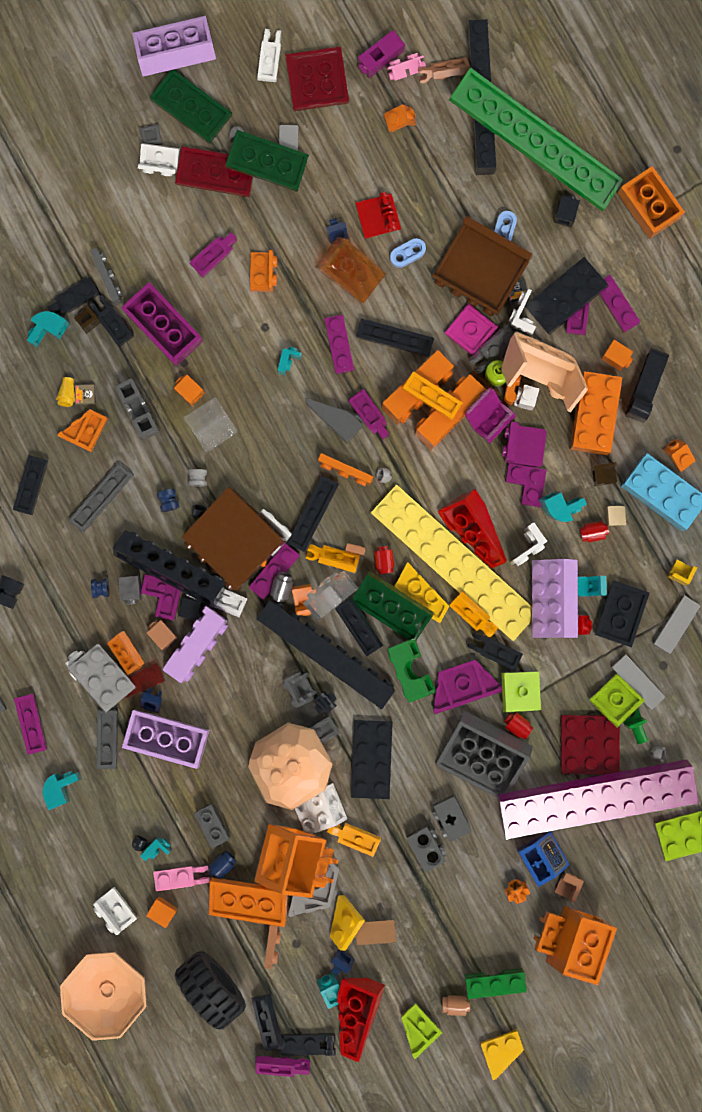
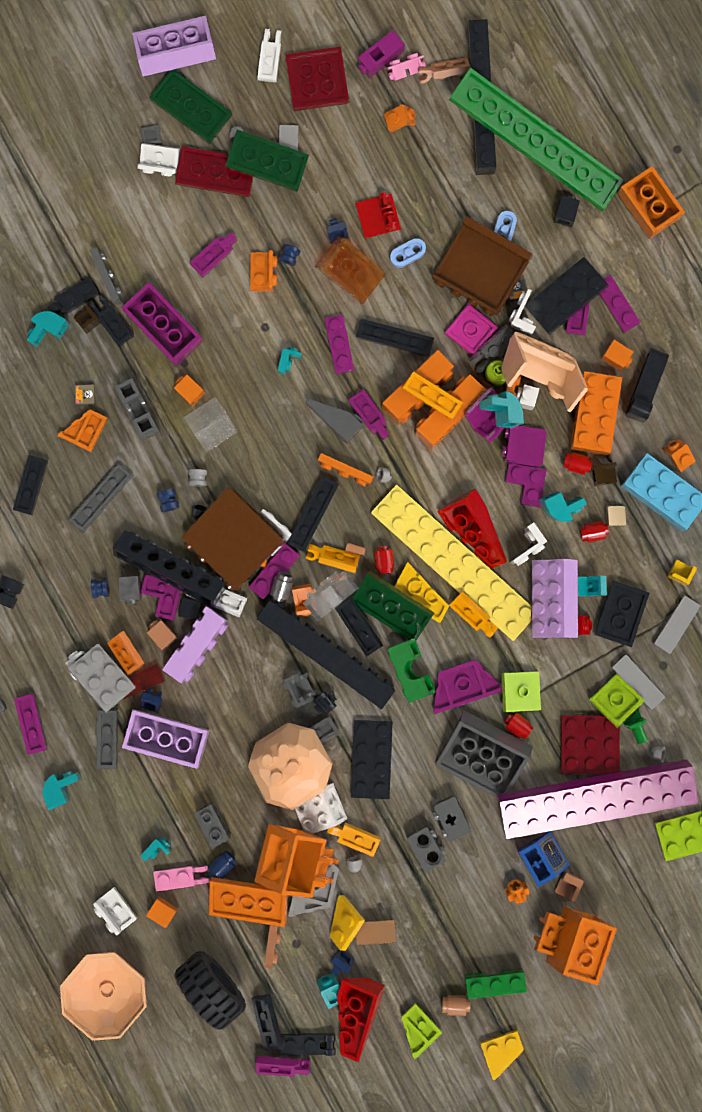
yellow cone [56,377,75,407] -> none
black hinge [132,835,149,851] -> none
black hinge [467,632,523,671] -> none
none -> dark blue wheel [278,244,301,266]
none -> light grey hinge [346,857,362,873]
none -> teal brick [479,391,524,428]
none -> red brick [563,452,592,475]

